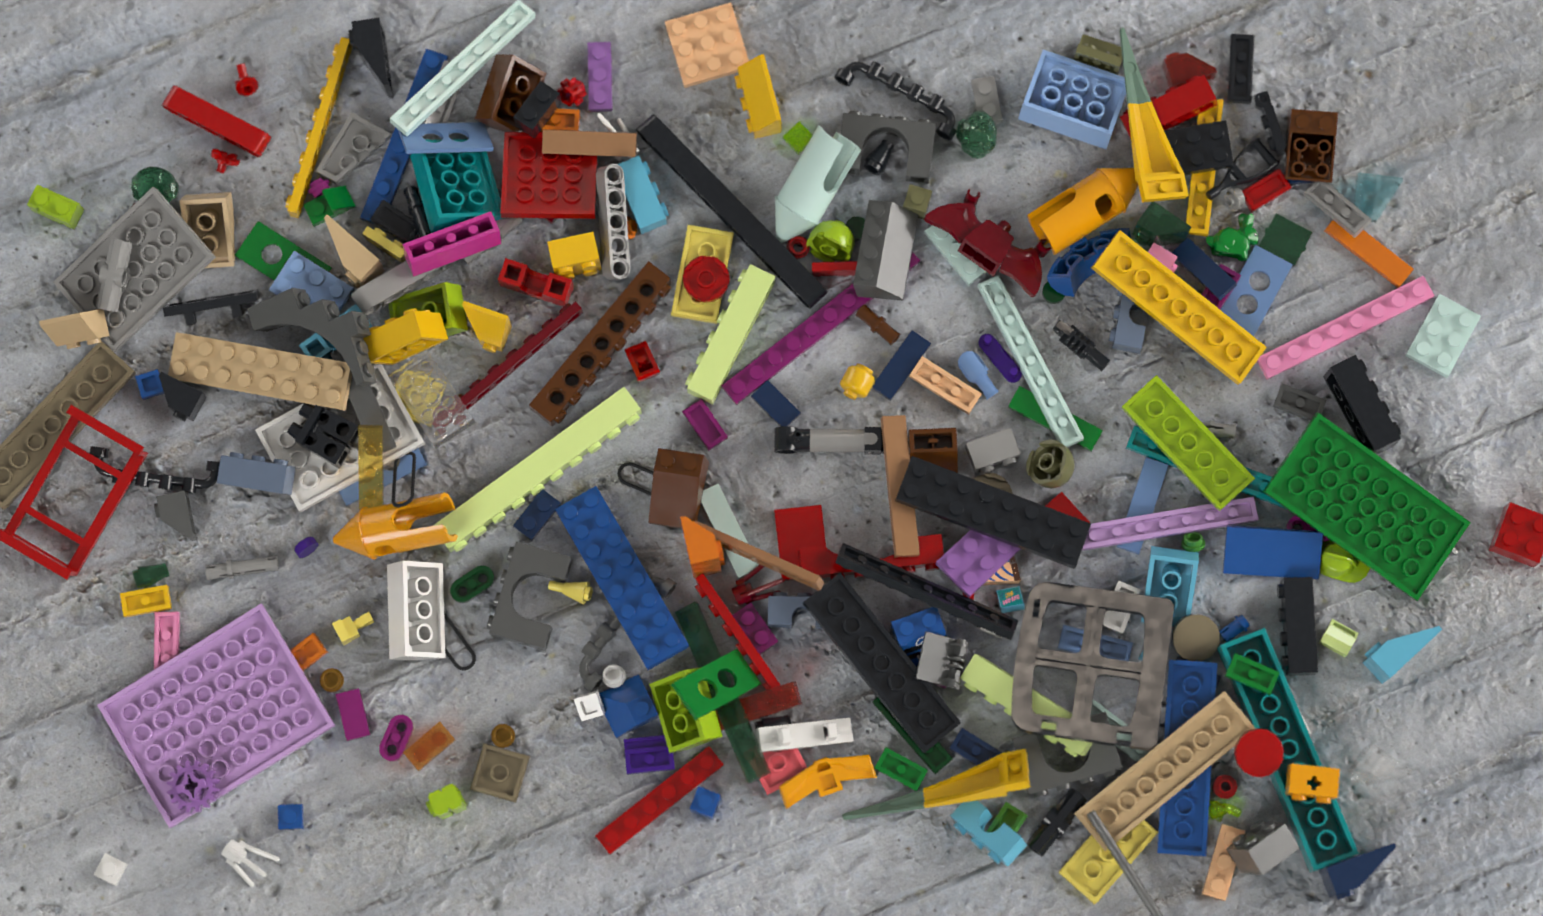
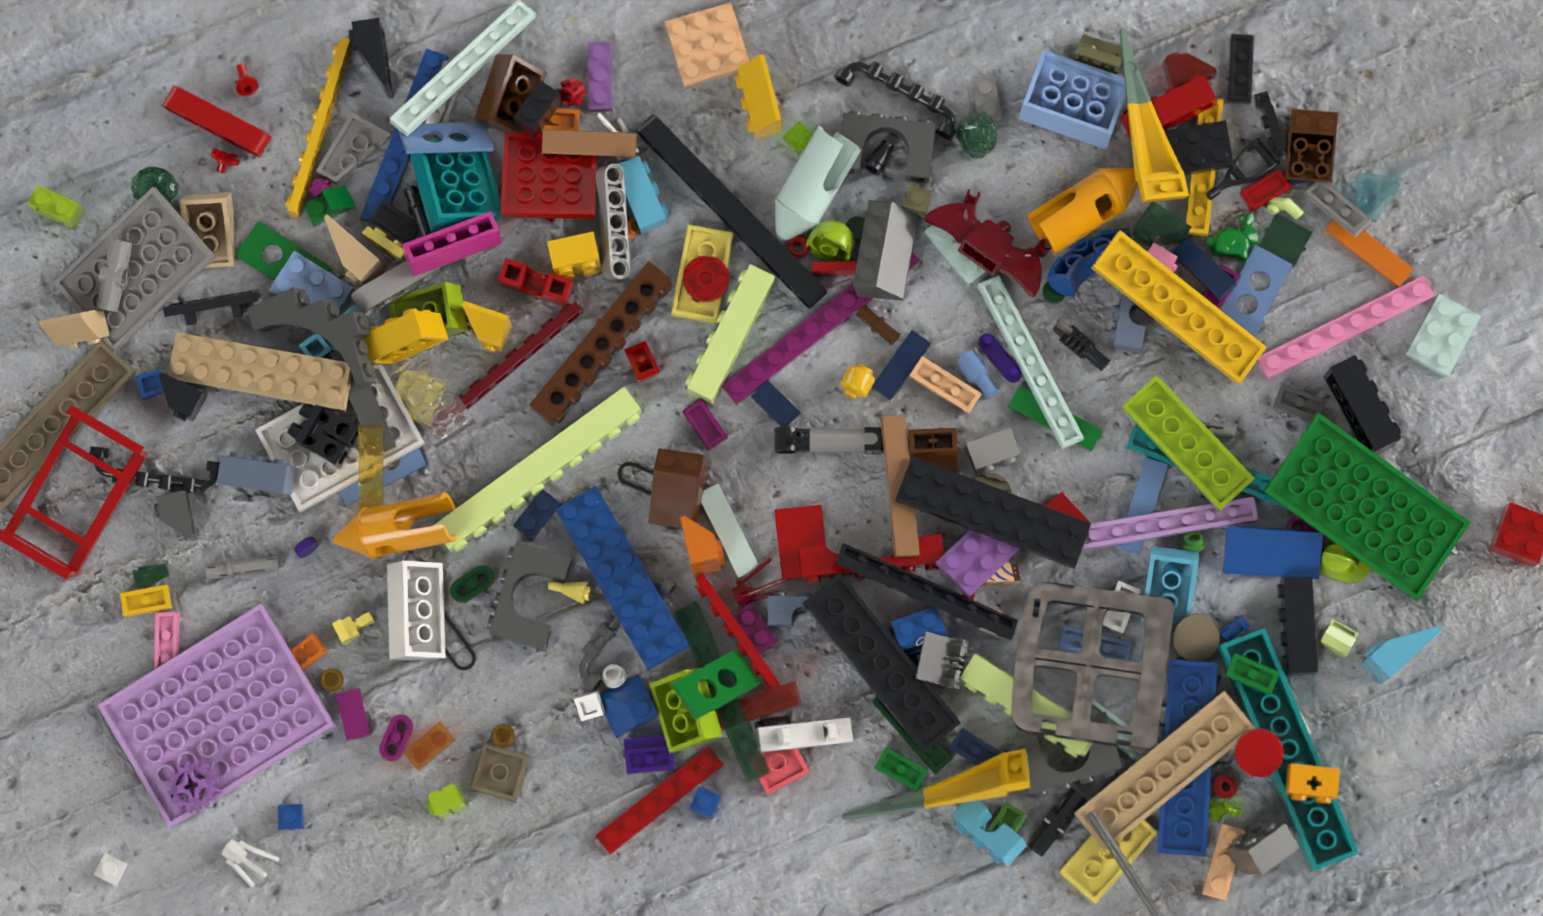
black piece [391,452,416,507] -> none
medium nougat tile [695,520,824,591] -> none
light orange plate [779,755,877,809] -> none
tile [996,586,1025,613] -> none
olive cylinder [1026,439,1075,489] -> none
light grey plate [1224,187,1245,209] -> none
dark blue slope [1319,843,1396,900] -> none
none -> yellowish green arm [1267,198,1304,220]

